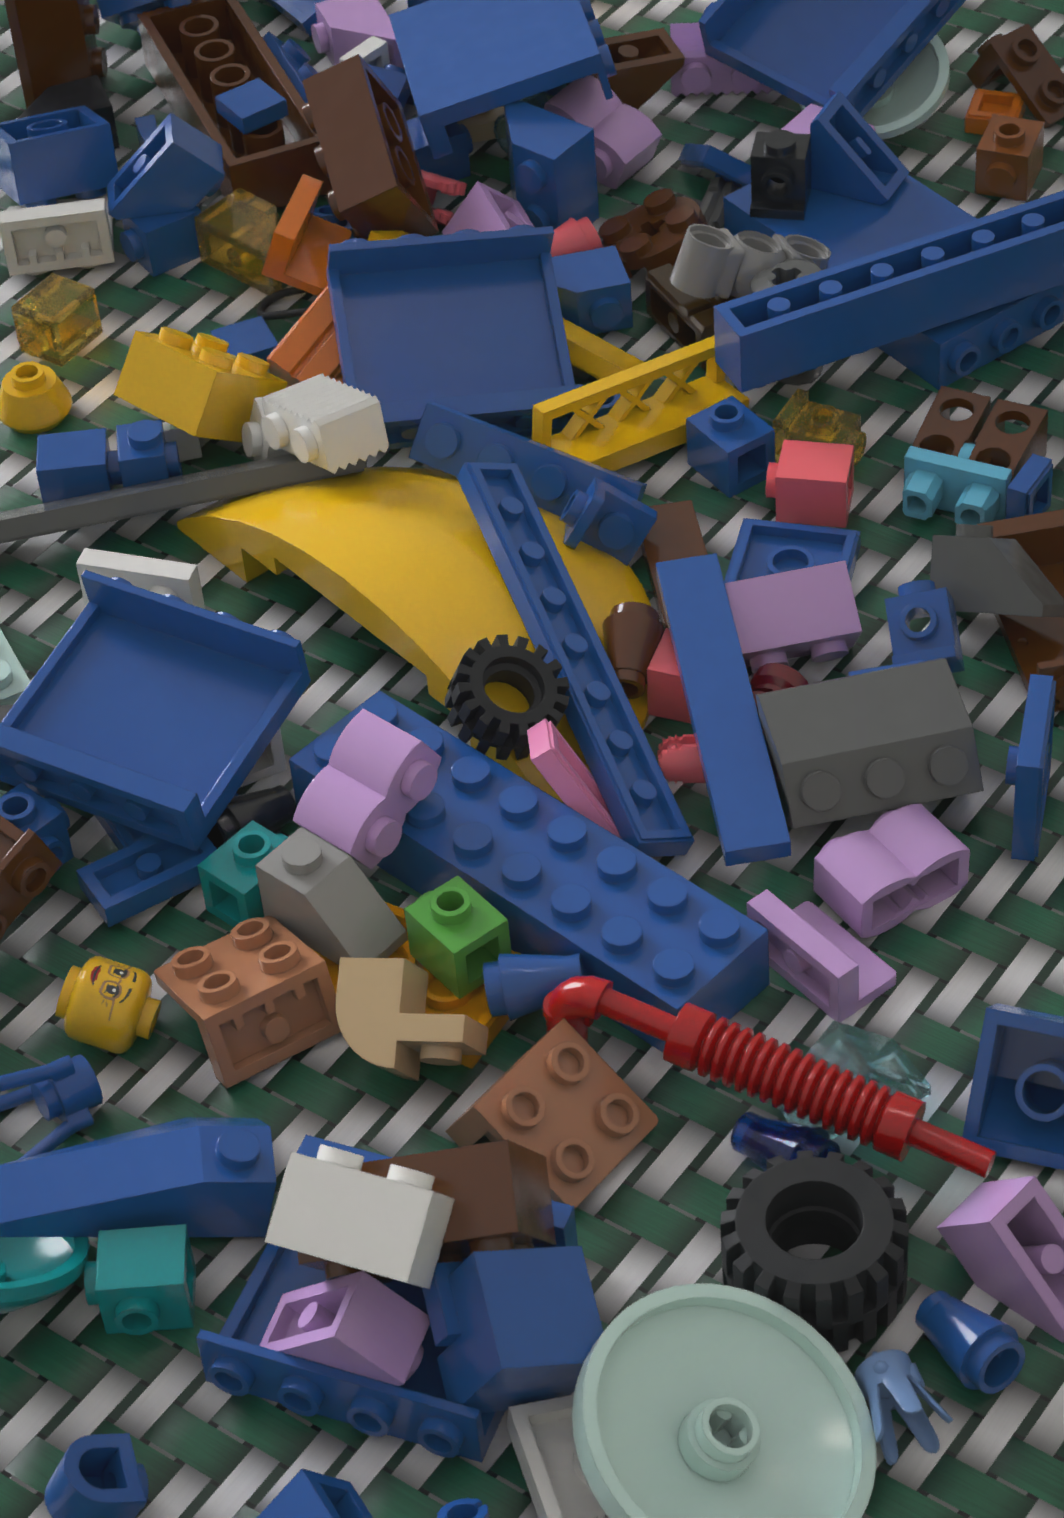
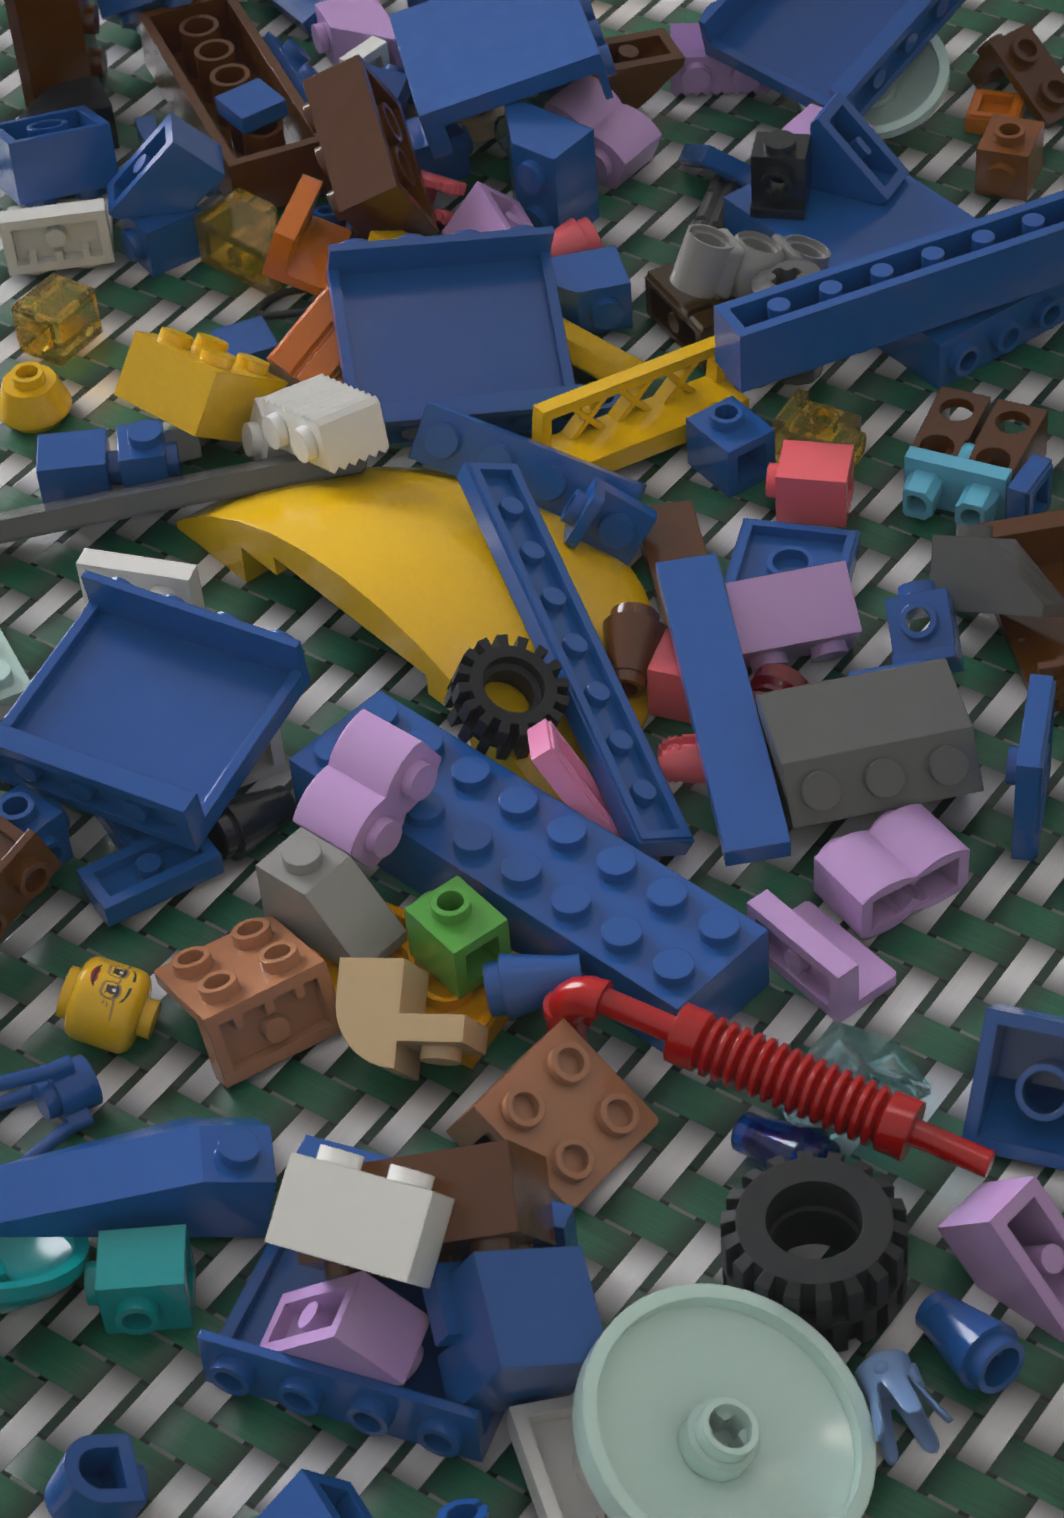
teal brick [197,820,288,927] -> none
reddish brown plate [598,188,707,279] -> none

